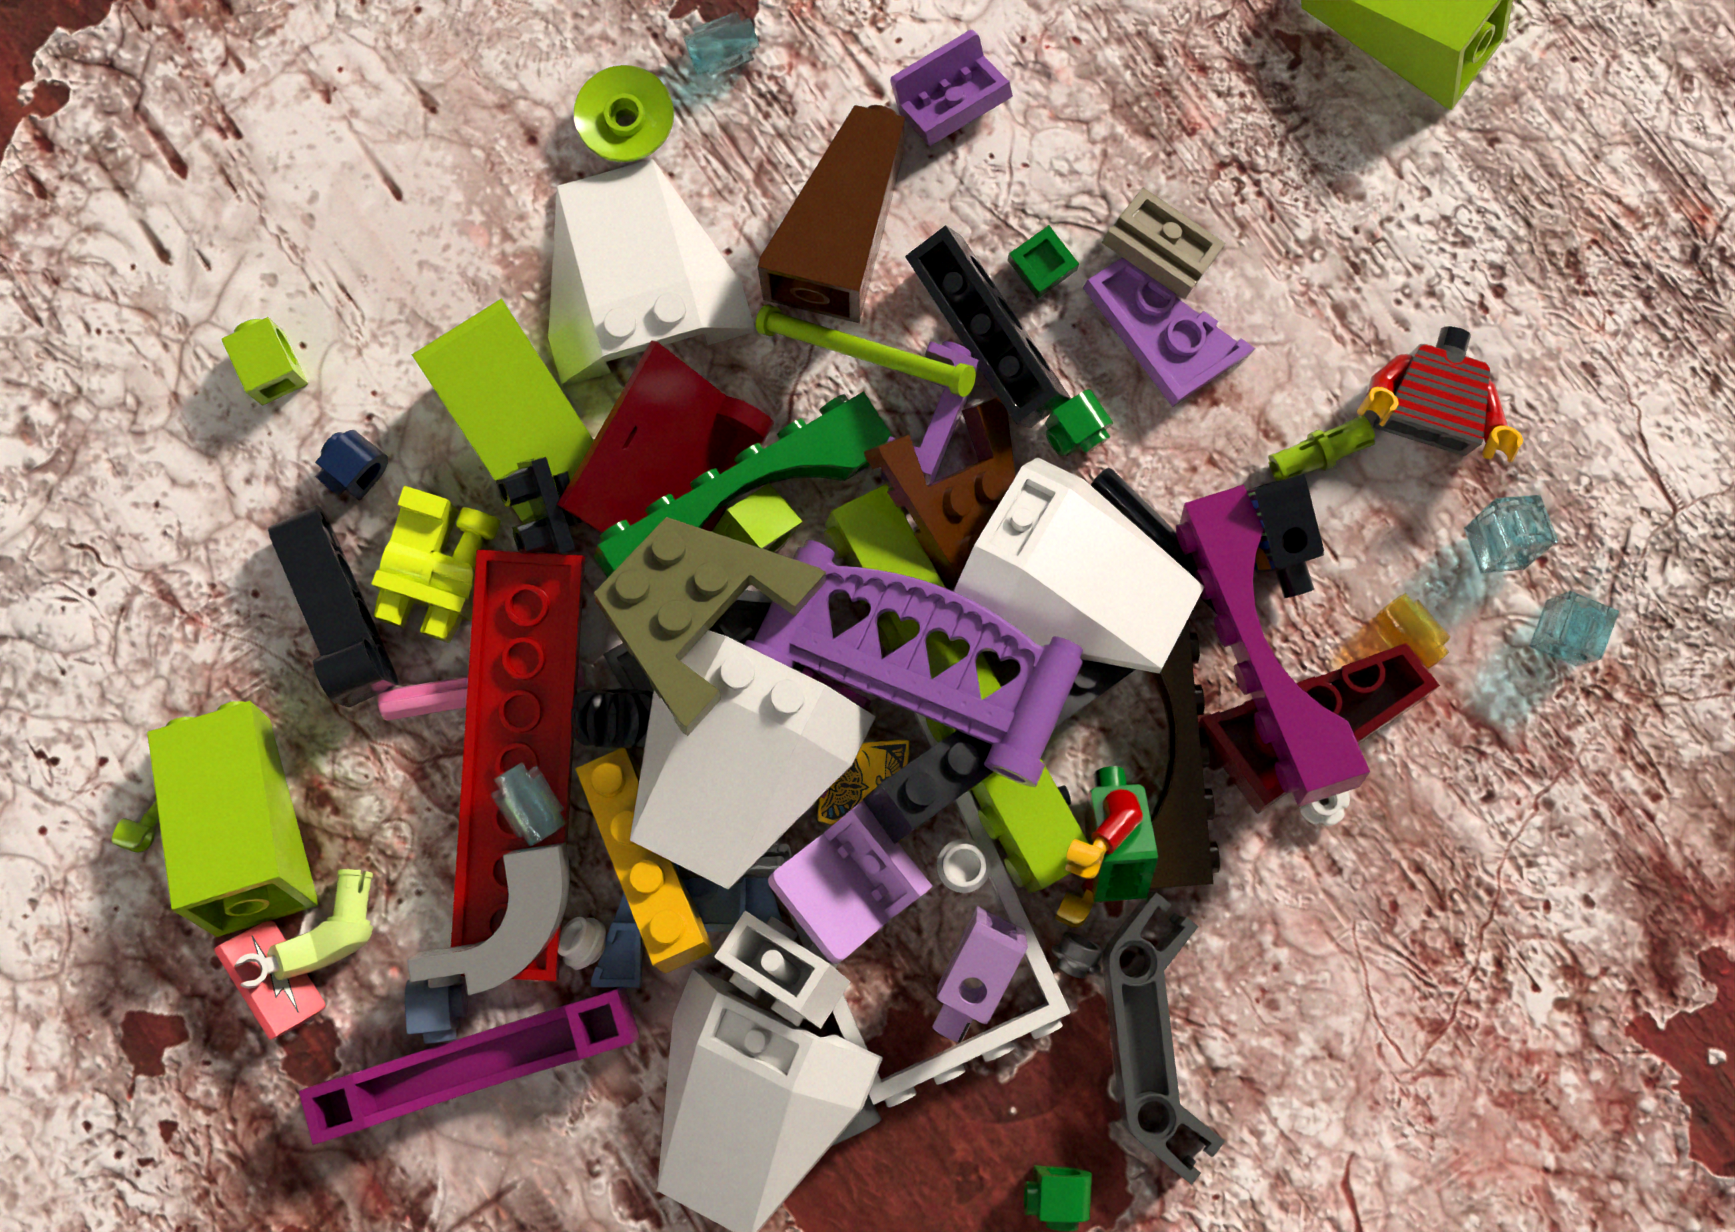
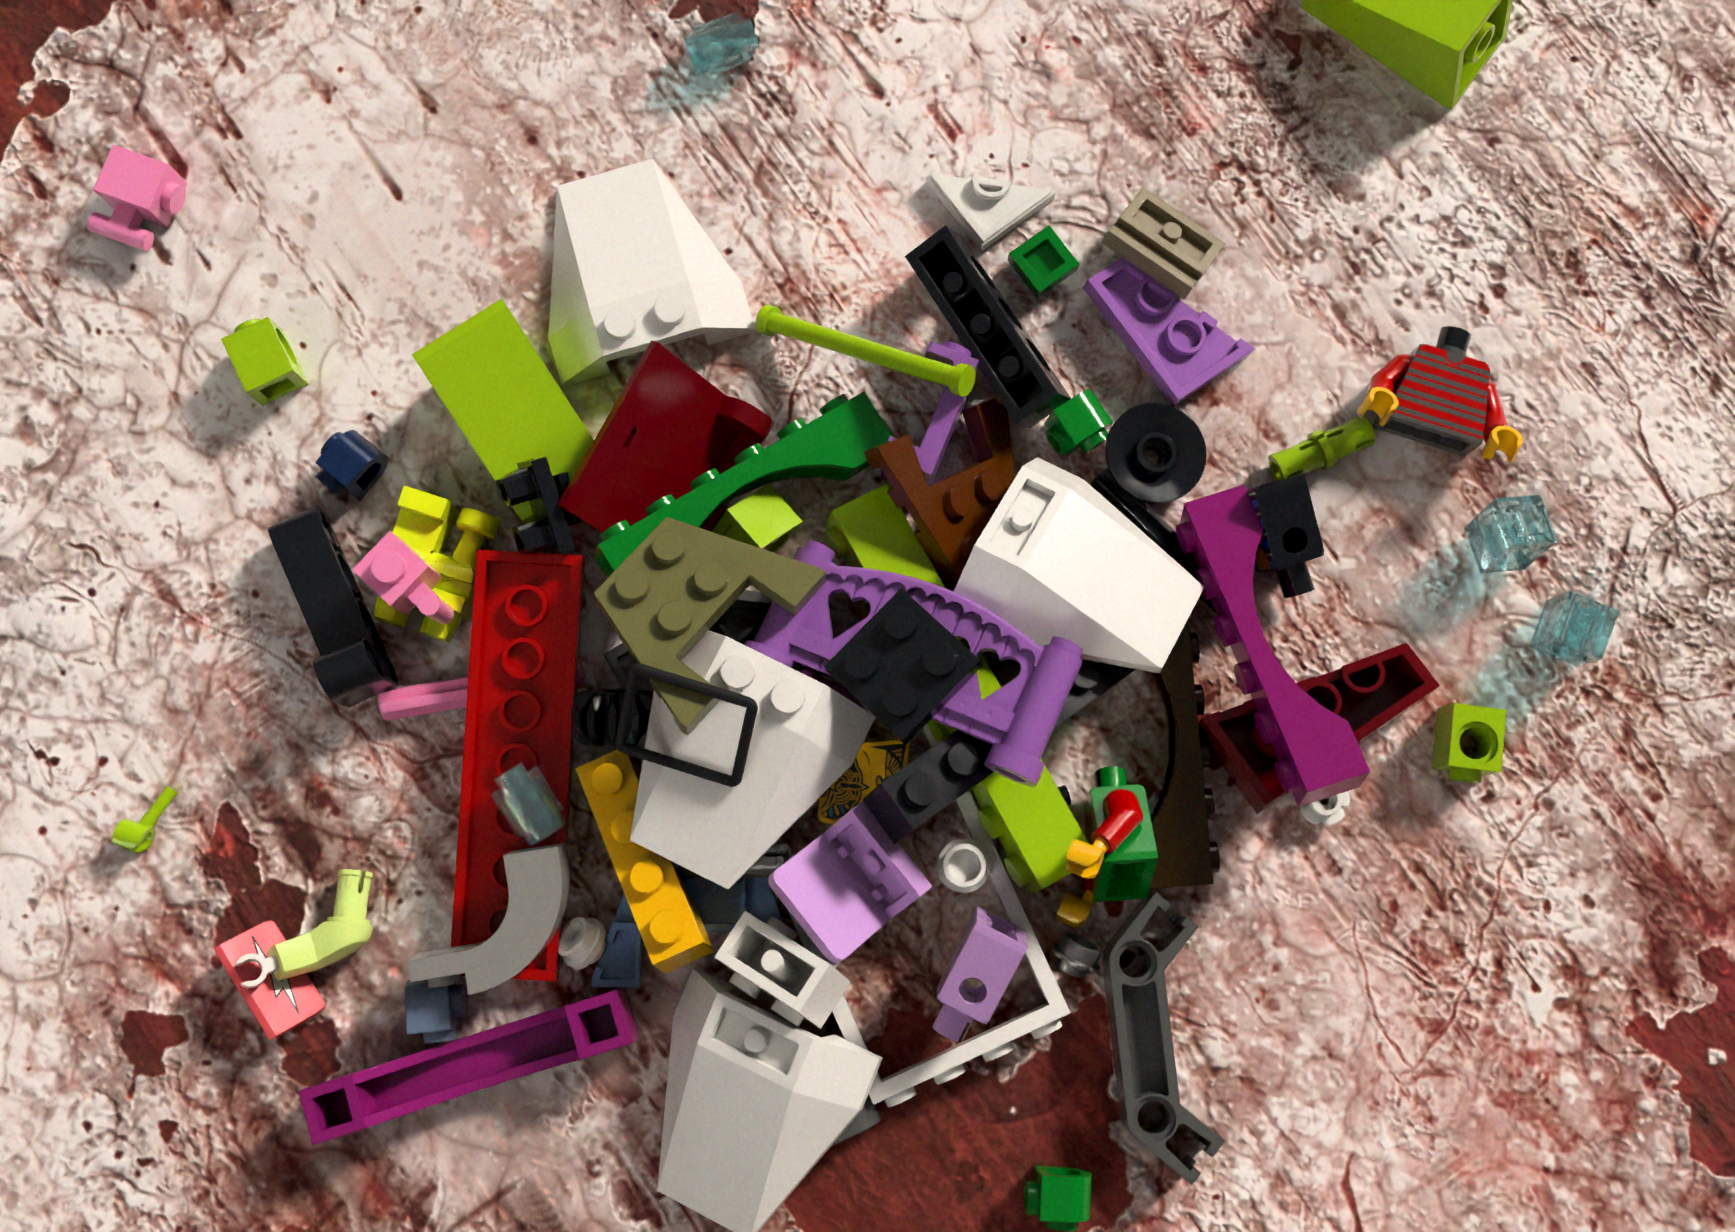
lime slope [147,701,318,937] -> none
lime dish [574,65,674,162] -> none
reddish brown slope [757,105,905,324] -> none
medium lavender bracket [890,30,1013,147] -> none
clear yellow brick [1372,592,1451,669] -> none
none -> bright pink brick [87,144,187,251]
none -> bright pink brick [352,531,454,624]
none -> black piece [615,663,758,787]
none -> black plate [824,588,983,745]
none -> white tile [926,171,1056,252]
none -> black dish [1105,402,1206,504]
none -> lime brick [1432,703,1507,784]

